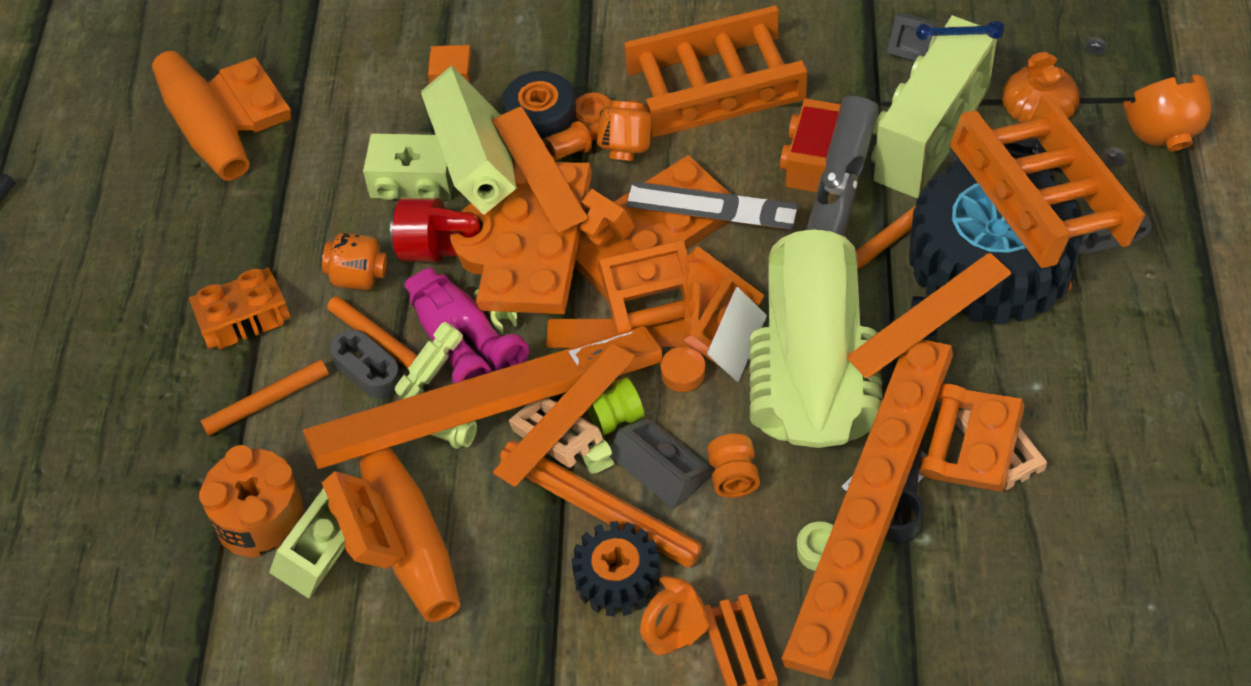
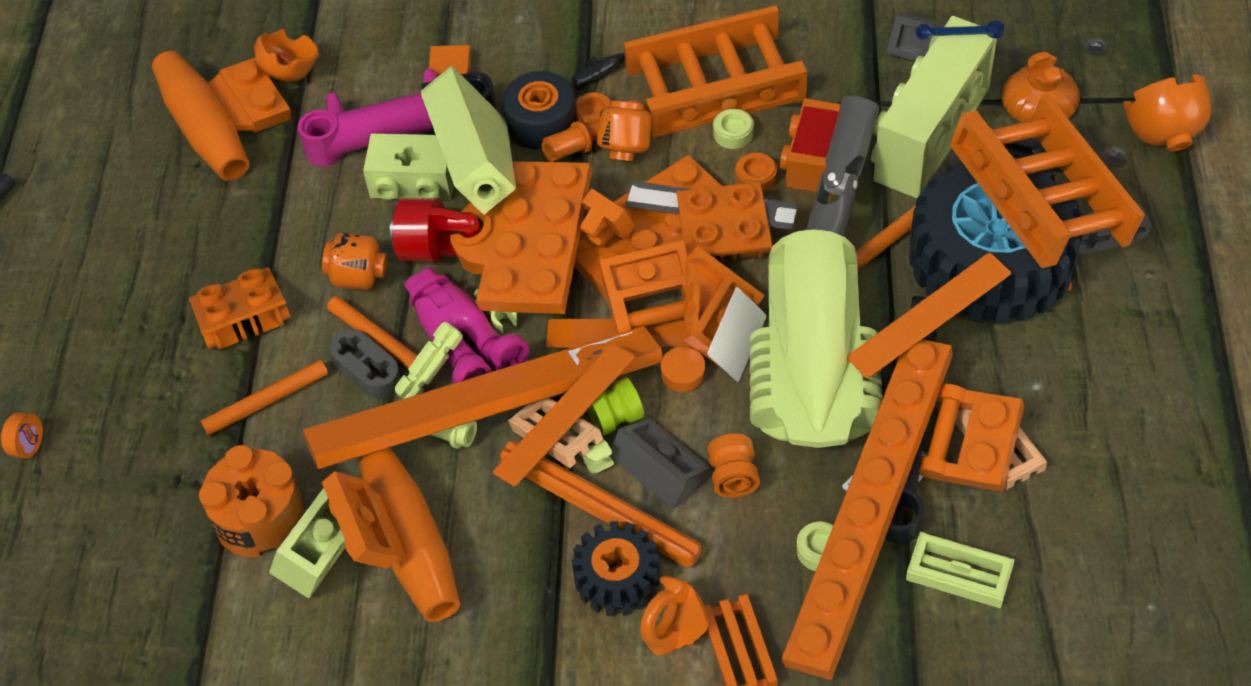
orange sticker [492,107,588,233] -> none
none -> orange tile [1,412,43,459]
none -> orange hair [254,29,319,83]
none -> dark pink piece [298,69,497,167]
none -> black helmet [572,53,625,89]
none -> orange hinge [676,182,772,262]
none -> yellowish green tile [713,109,754,149]
none -> orange tile [735,152,777,193]
none -> yellowish green tile [906,532,1015,609]

